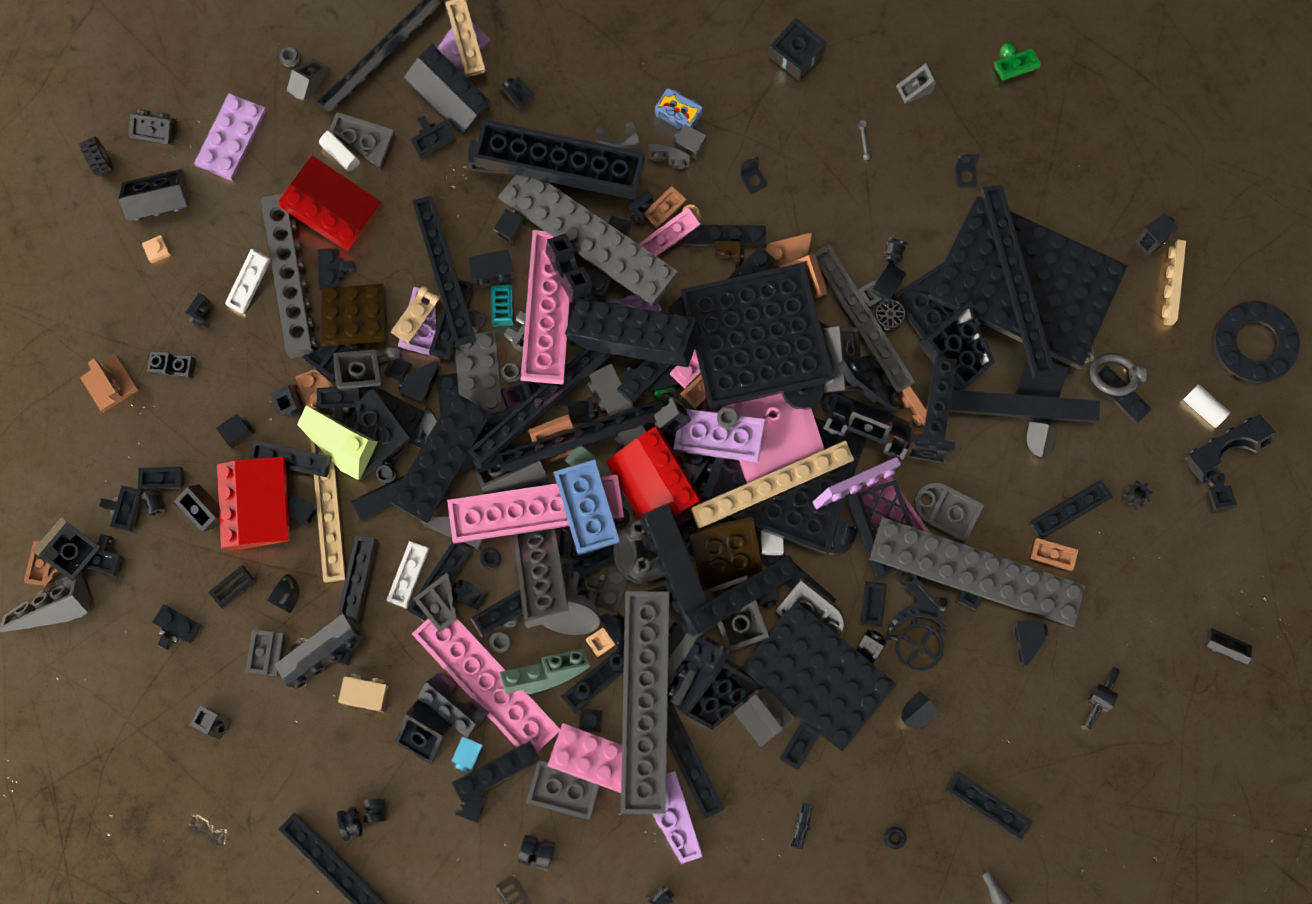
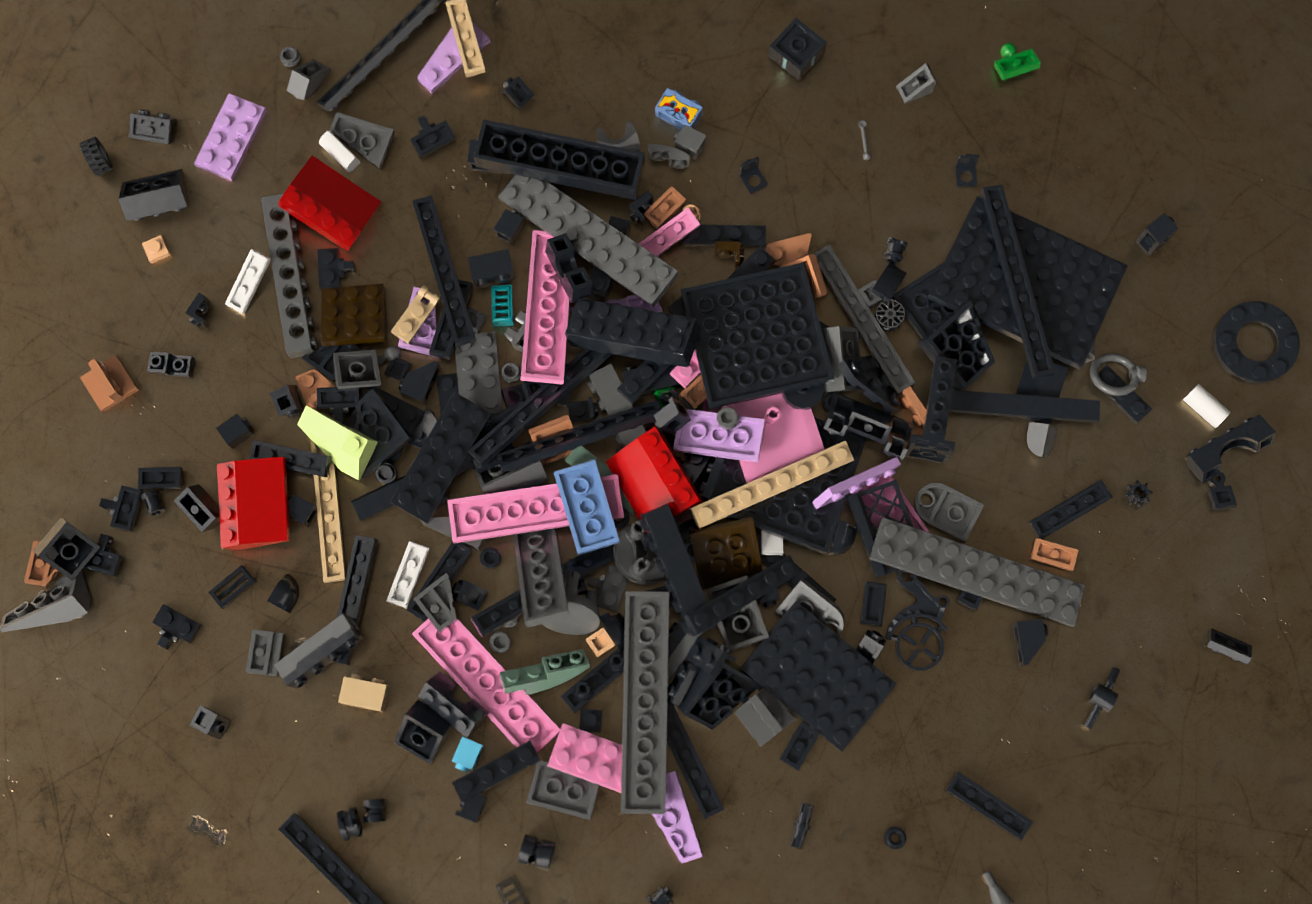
black slope [404,44,491,135] -> none
black piece [559,527,577,559] -> none
black brick [901,691,941,729] -> none
tan plate [1162,240,1186,326] -> none

